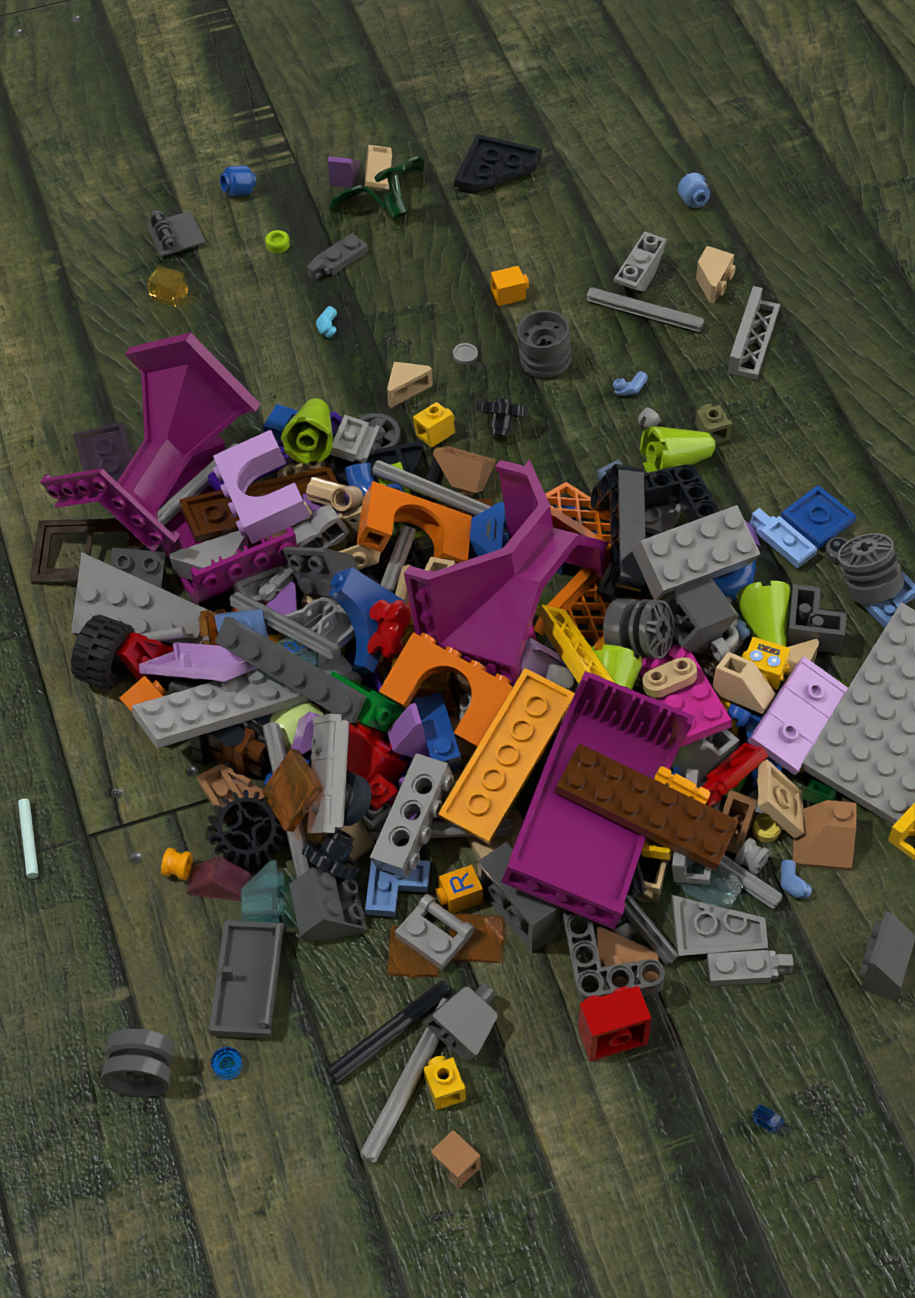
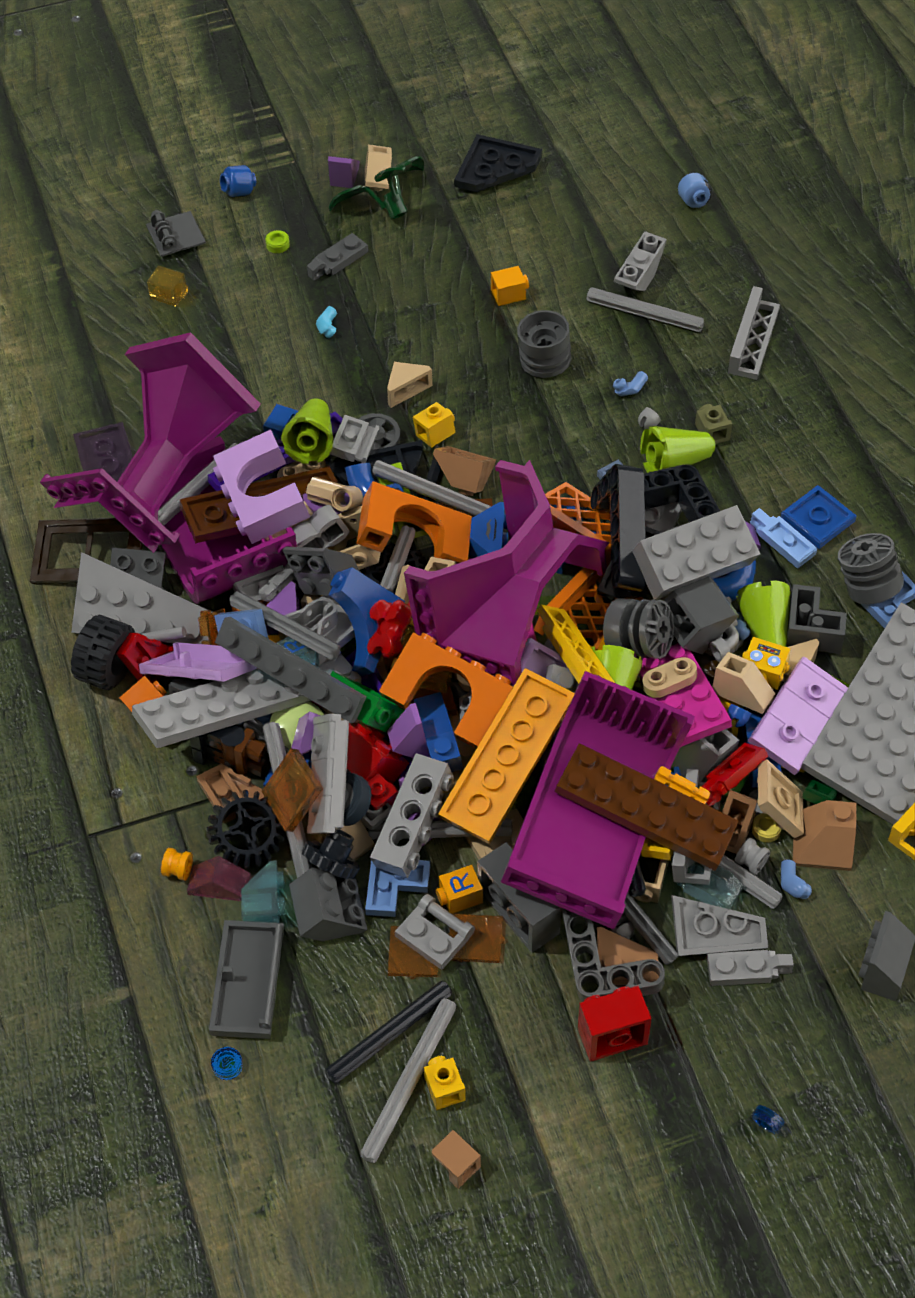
light aqua bar [18,799,38,879] -> none
dark grey wheel [100,1029,175,1097] -> none
light grey slope [169,531,249,580] -> none
torso [422,984,498,1062] -> none
light grey piece [453,343,478,365] -> none
black plant [476,398,528,436] -> none
tan slope [696,246,736,304] -> none
dark grey tile [825,537,848,564] -> none

